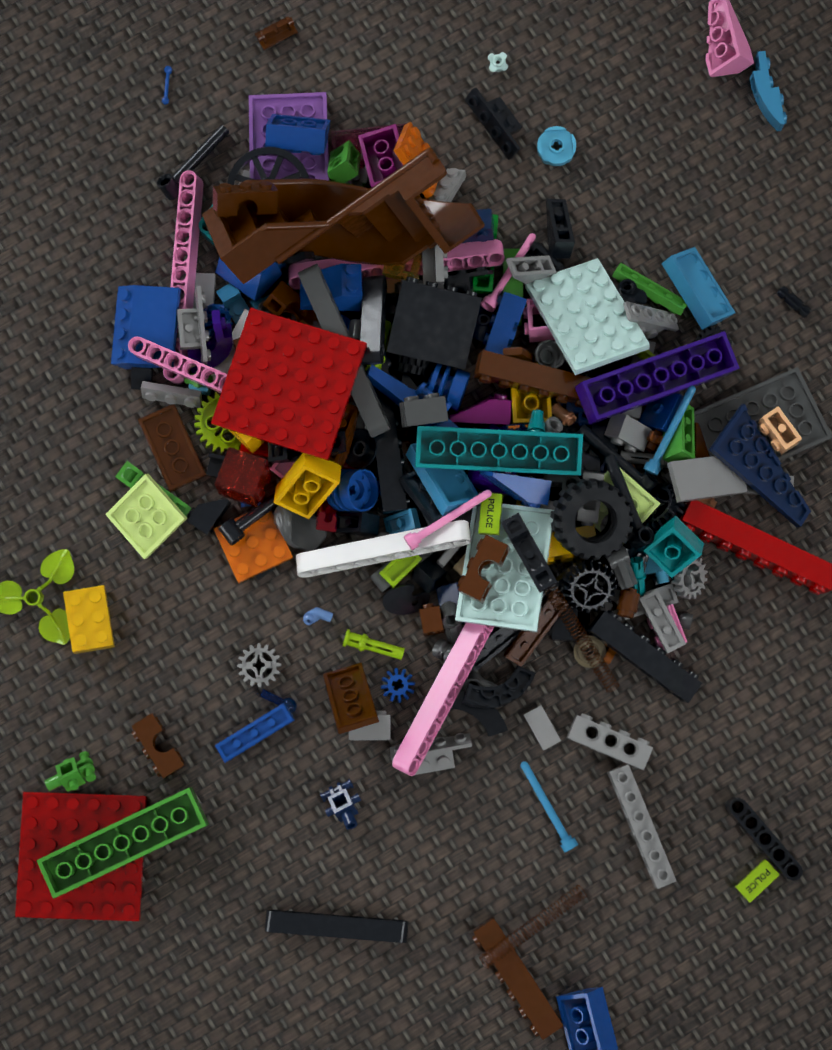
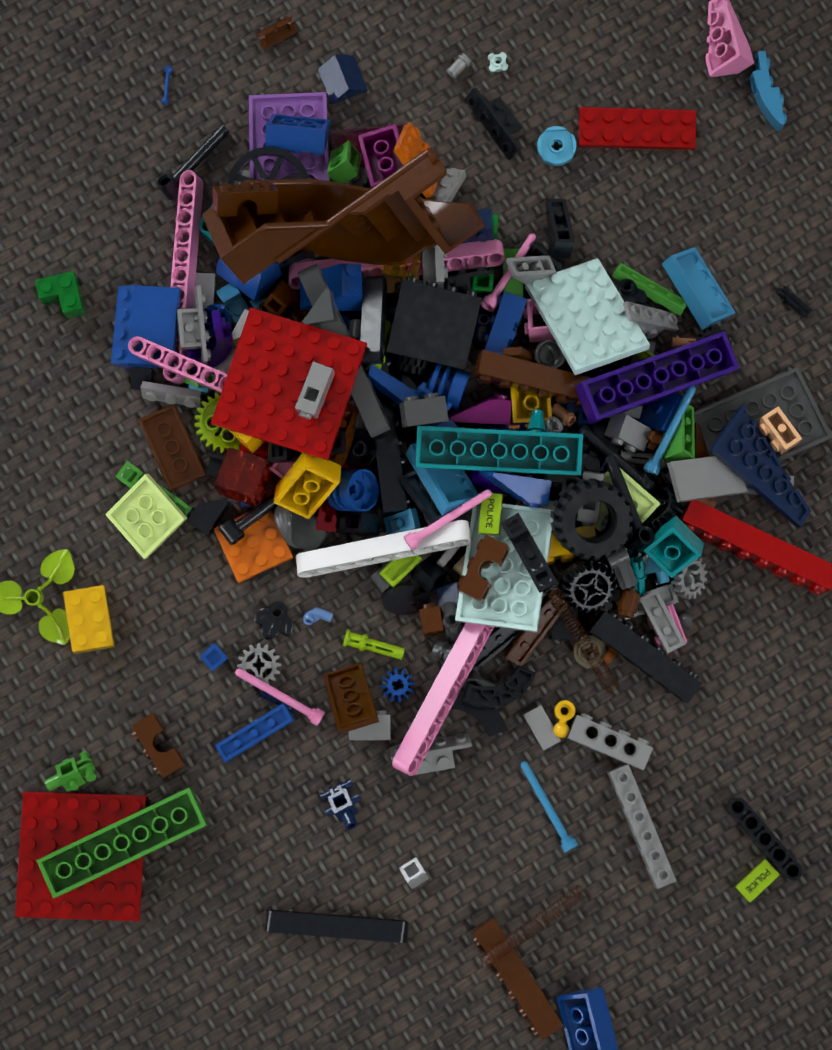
none -> green brick [35,271,86,319]
none -> blue plate [200,643,228,672]
none -> bright pink piece [235,668,325,726]
none -> black plate [254,601,293,640]
none -> light grey brick [295,362,335,420]
none -> dark grey slope [302,288,338,326]
none -> dark blue slope [318,54,368,104]
none -> light grey slope [399,857,429,889]
none -> light grey pin [446,53,471,79]
none -> yellow plate [553,700,575,738]
none -> red plate [578,107,696,150]
none -> nougat pin [670,335,696,349]

